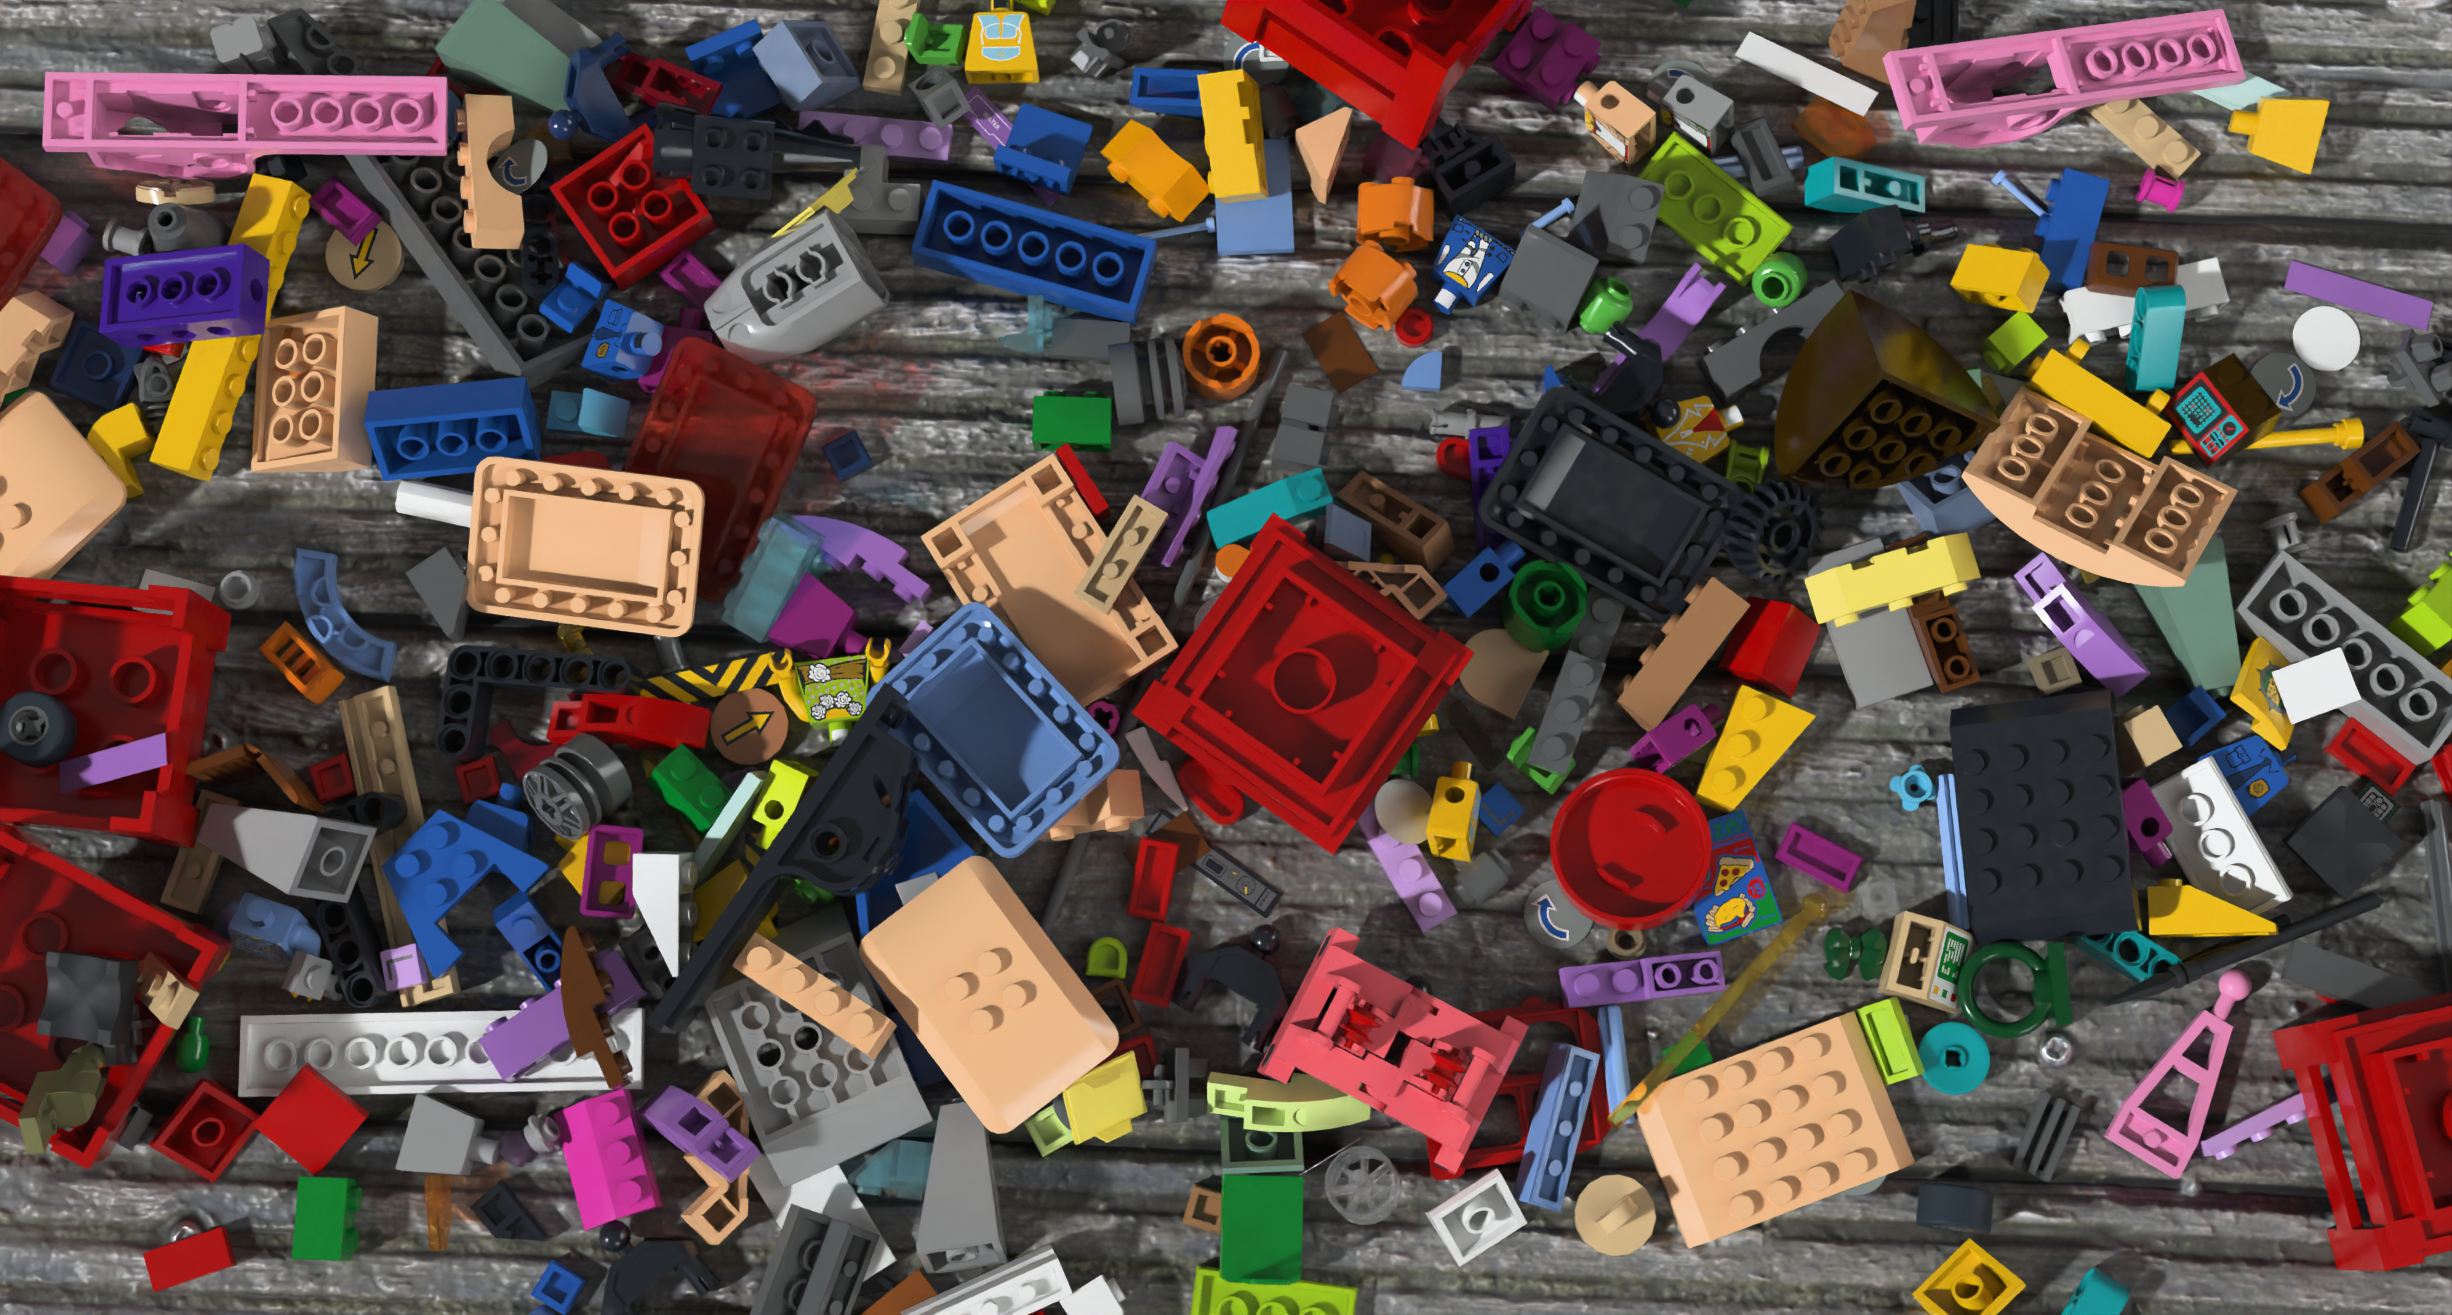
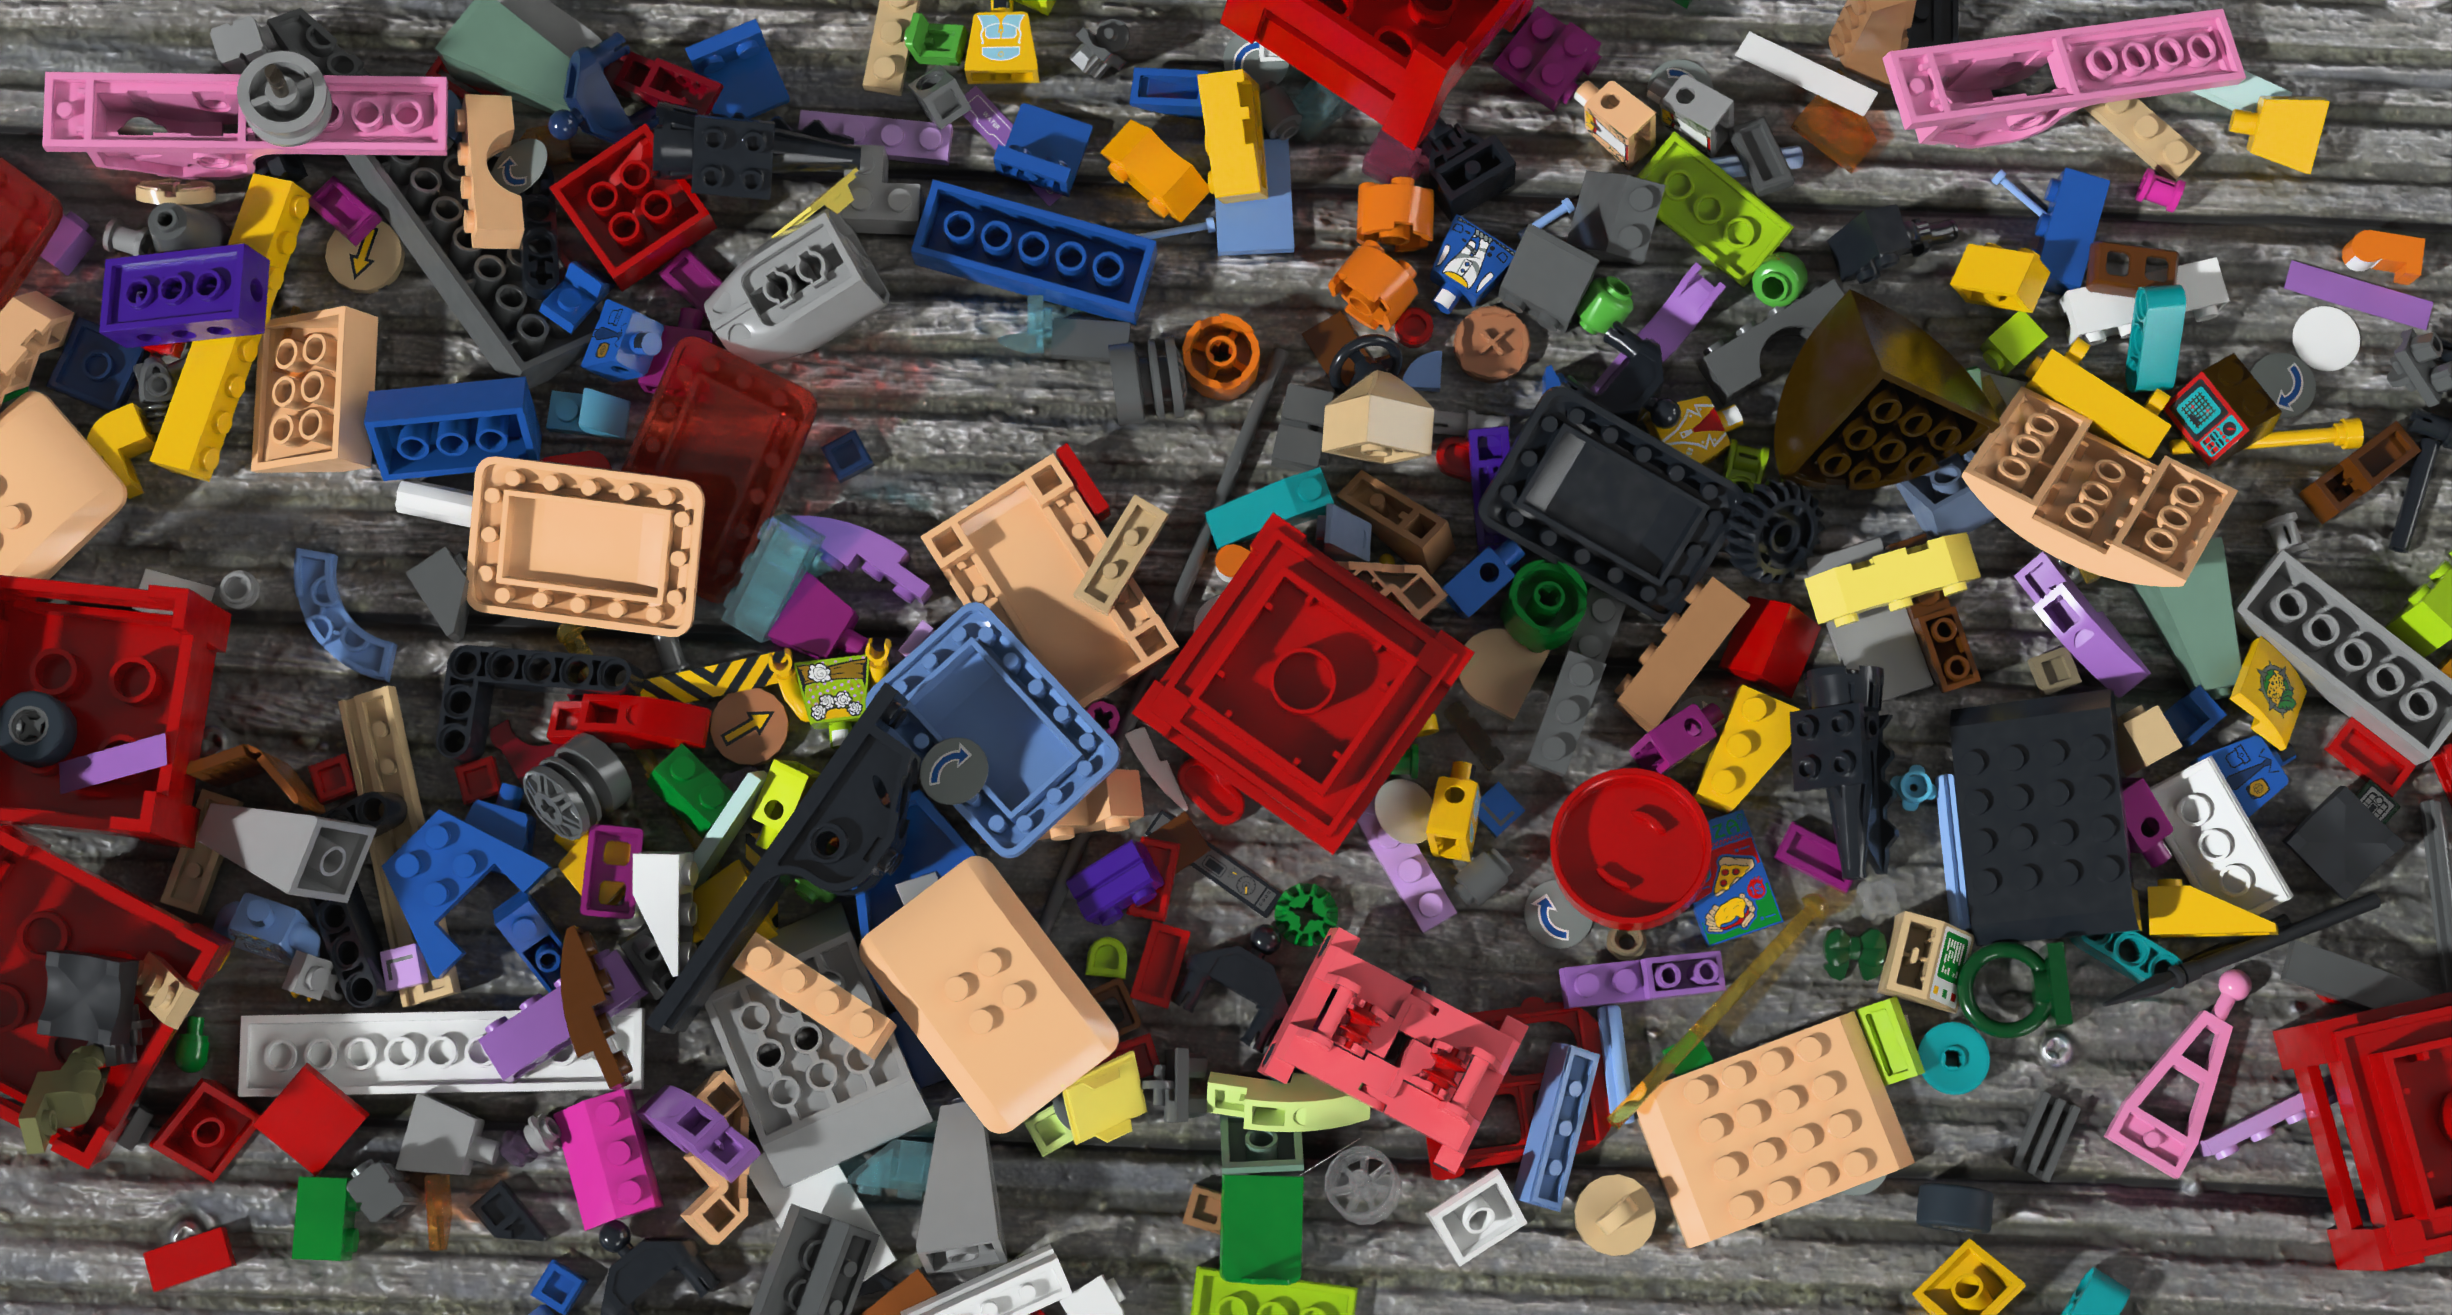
orange slope [258,621,345,705] -> none
sand blue slope [752,20,863,111] -> none
green brick [1032,391,1113,453] -> none
medium lavender bracket [1140,426,1238,567] -> none
light nougat slope [1295,107,1353,204] -> none
bright green bracket [1507,726,1577,795] -> none
teal slope [1805,156,1925,215] -> none
white sticker [2271,647,2361,724] -> none
none -> light grey wheel [237,51,332,147]
none -> dark grey brick [346,1159,424,1223]
none -> light grey sticker [920,737,988,805]
none -> dark purple brick [1066,839,1164,926]
none -> green gear [1274,883,1338,947]
none -> tan piece [1322,334,1434,465]
none -> nougat tile [1453,305,1531,384]
none -> black piece [1790,665,1899,880]
none -> orange leg [2342,230,2425,285]

